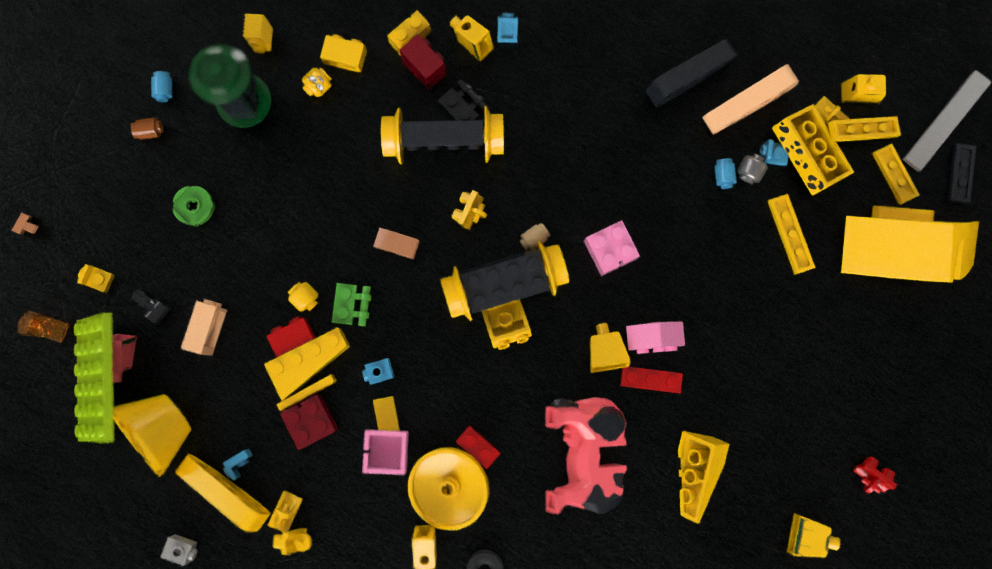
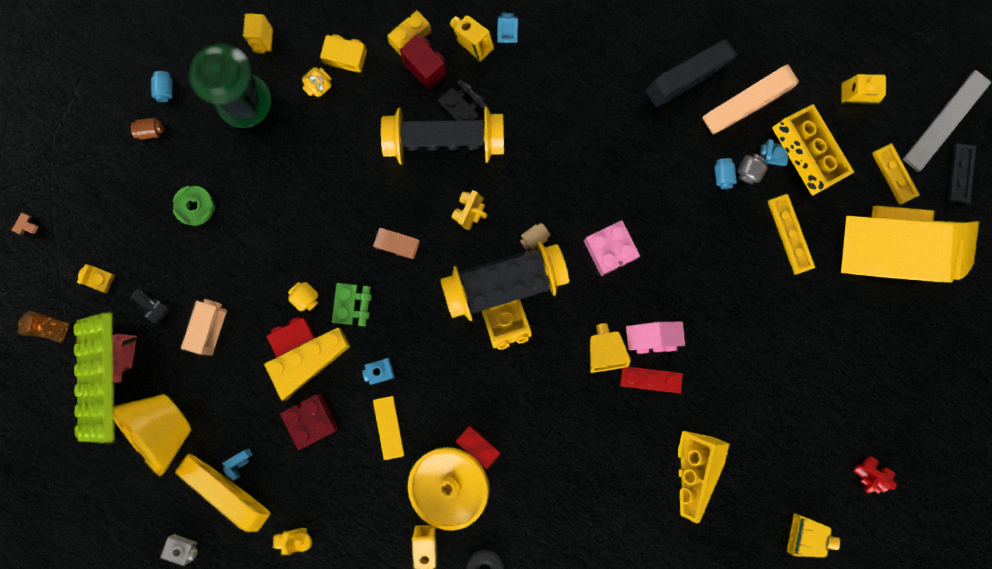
yellow hips [268,491,303,532] -> none
yellow tile [277,375,337,411] -> none
bright pink piece [363,429,409,474] -> none
coral animal [546,398,627,514] -> none
yellow hips [815,96,849,129] -> none
yellow plate [828,116,901,142] -> none

